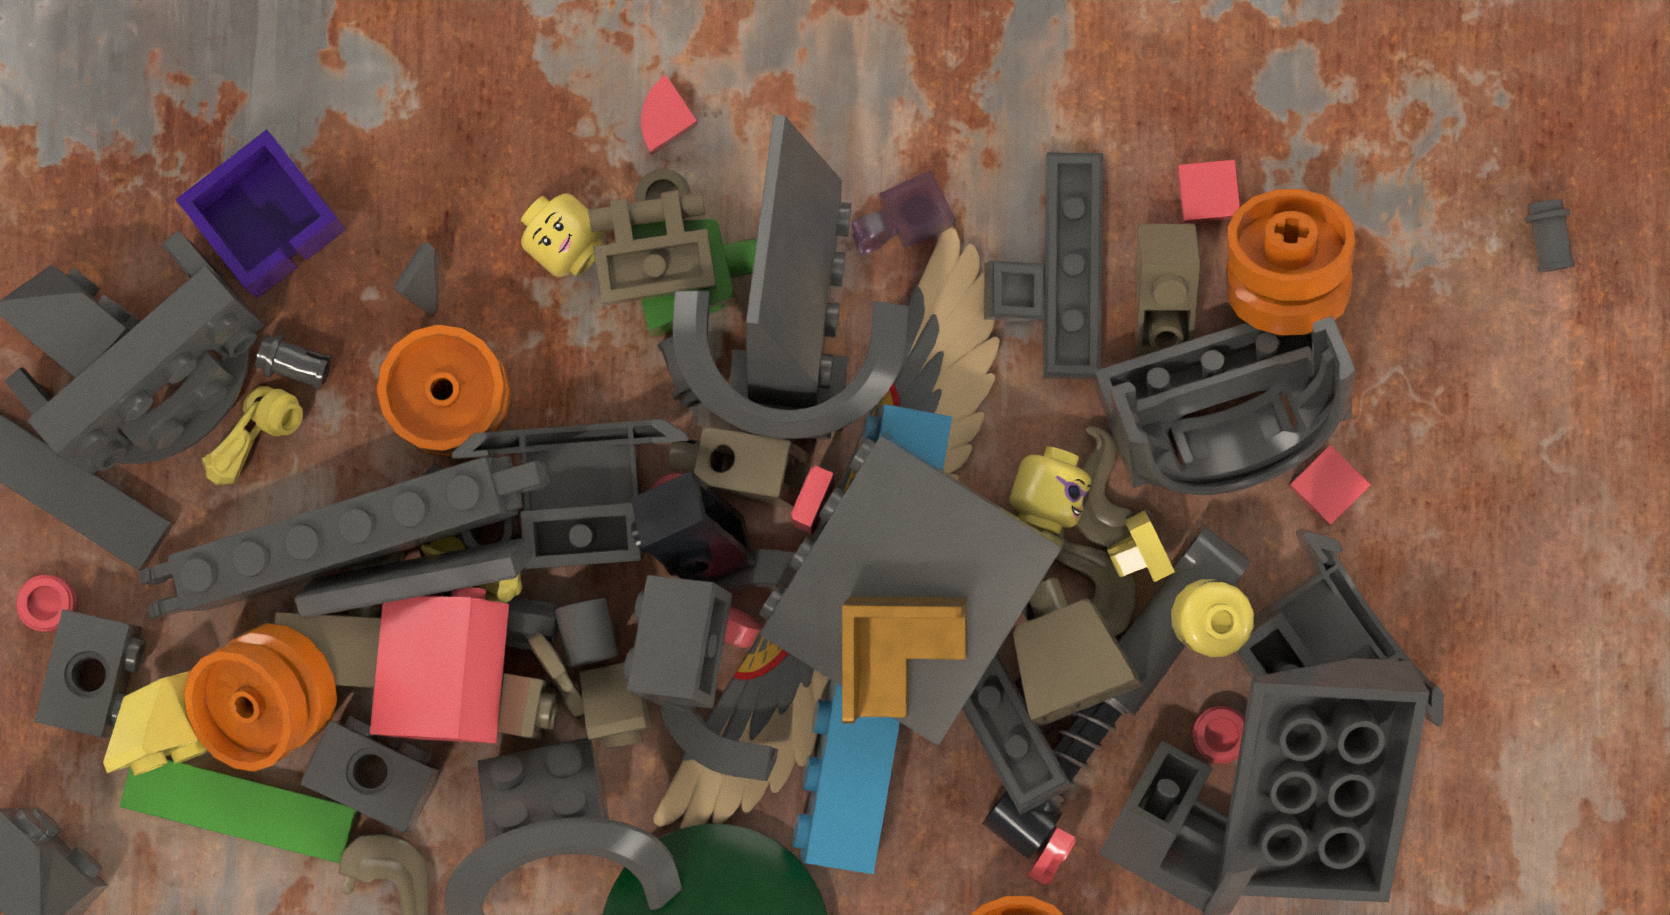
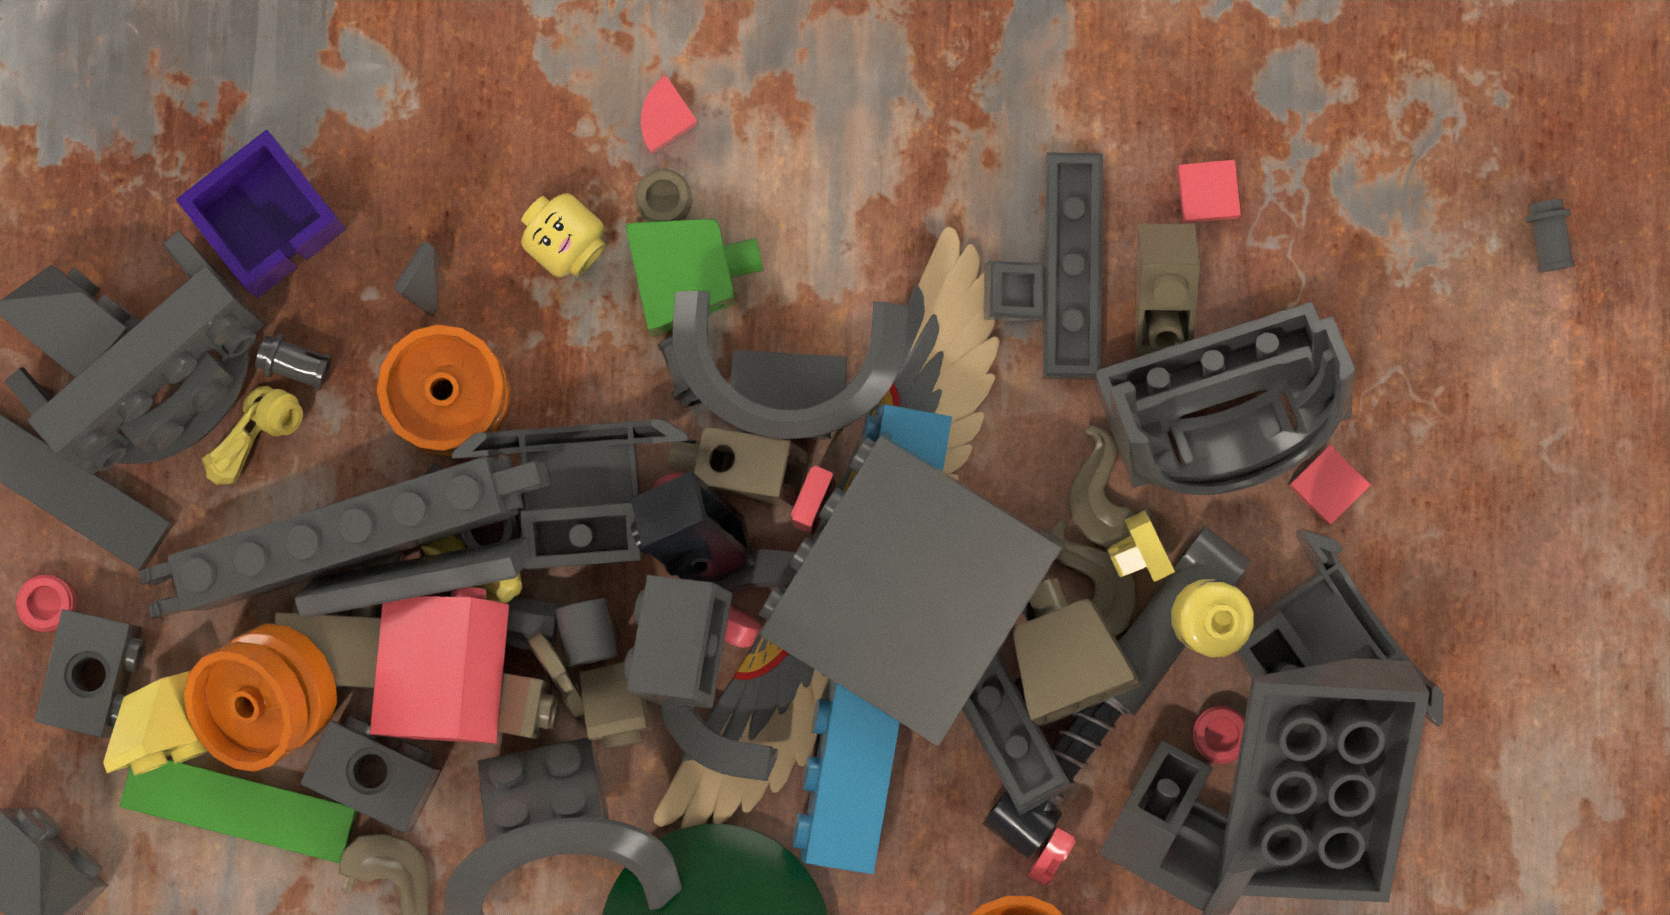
dark tan plate [588,190,717,306] -> none
dark grey slope [746,115,852,408] -> none
pearl gold panel [842,596,967,724] -> none
plate [851,170,955,255] -> none
light yellow head [1009,446,1092,535] -> none
orange wheel [1226,189,1355,335] -> none

